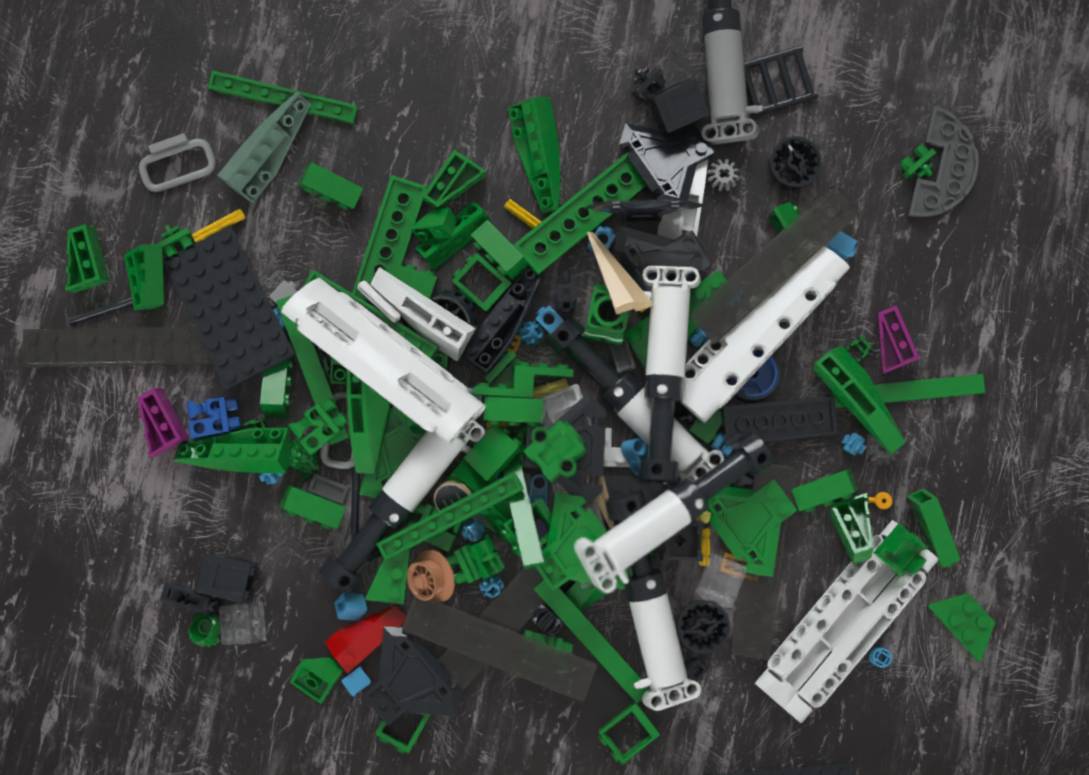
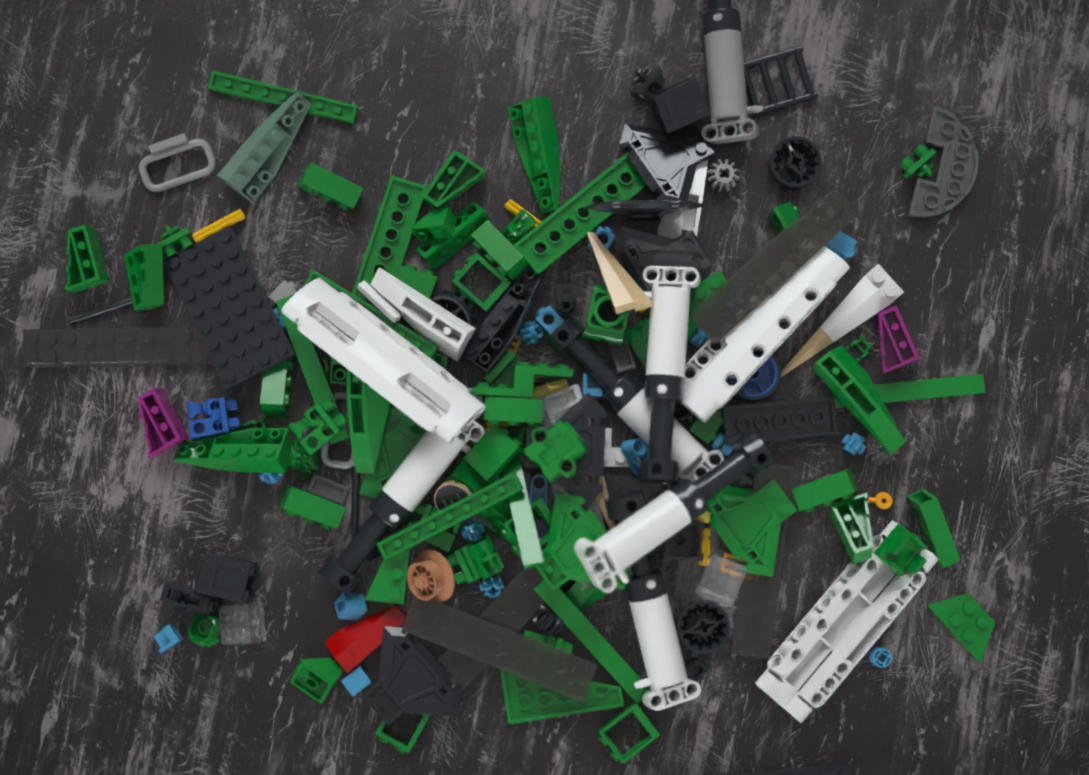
none -> dark azure panel [154,623,184,653]
none -> green wing [500,665,624,724]
none -> green hips [501,209,537,245]
none -> dark azure panel [582,373,602,398]
none -> white plate [781,264,904,377]

